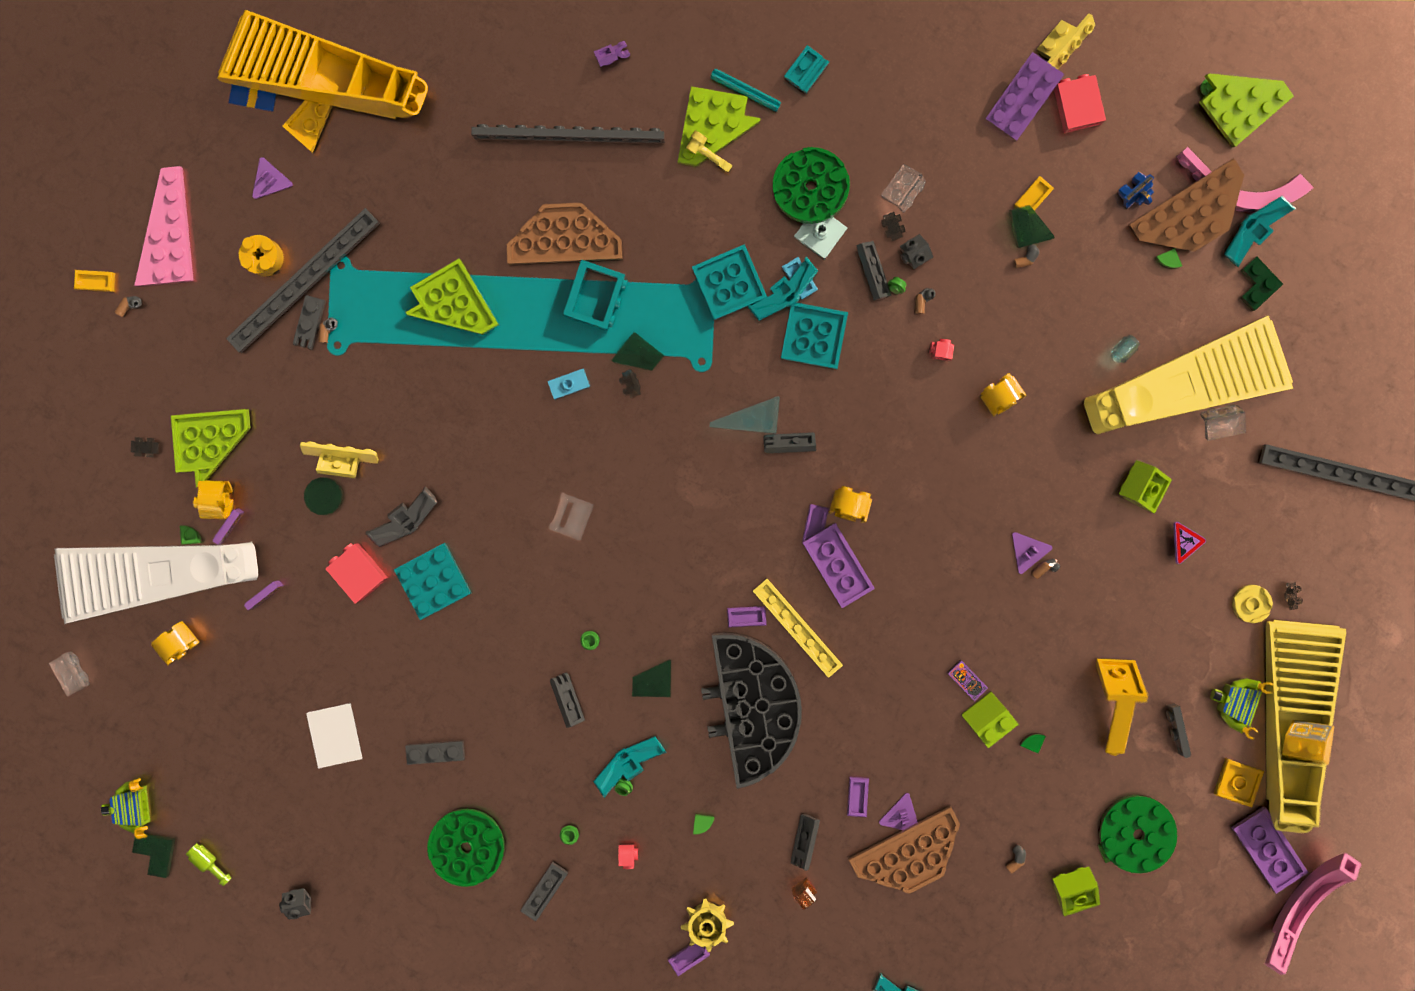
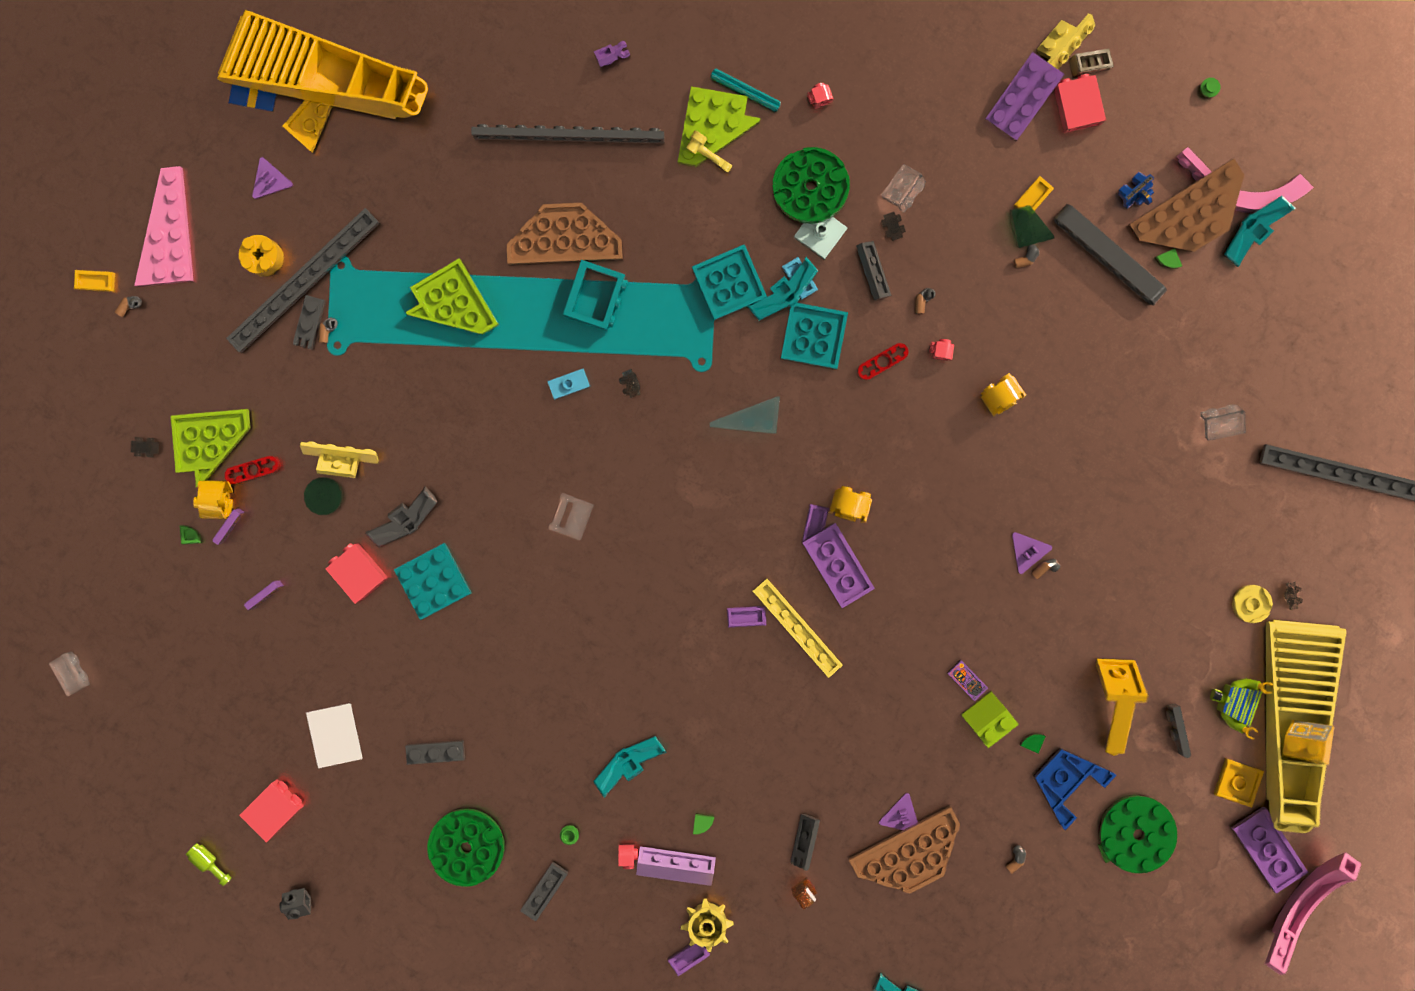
white brick [54,542,258,624] -> none
torso [101,778,150,839] -> none
clear green plate [132,834,175,878] -> none
yellow brick [151,621,200,666] -> none
dark grey hinge [550,672,585,728] -> none
bright green plate [580,631,600,650] -> none
clear green wing [611,332,664,371] -> none
bright green plate [614,778,633,796] -> none
clear green wing [632,659,671,697] -> none
dark grey brick [701,633,802,789] -> none
dark grey hinge [763,432,816,453] -> none
teal plate [784,45,830,94] -> none
medium lavender tile [847,777,869,817] -> none
bright green plate [888,277,907,294] -> none
dark grey brick [900,234,933,269] -> none
lime slope [1052,866,1100,916] -> none
light yellow brick [1084,315,1293,434] -> none
clear light blue brick [1111,335,1140,363] -> none
lime slope [1119,460,1172,514] -> none
piece [1173,522,1206,564] -> none
lime wing [1199,73,1294,147] -> none
dark green plate [1240,256,1283,311] -> none
none -> red beam [224,456,281,484]
none -> coral brick [239,779,304,843]
none -> lavender panel [636,847,716,886]
none -> coral plate [807,83,834,109]
none -> red beam [857,343,909,380]
none -> blue wing [1034,748,1117,830]
none -> dark grey beam [1053,204,1167,306]
none -> dark tan slope [1069,49,1114,77]

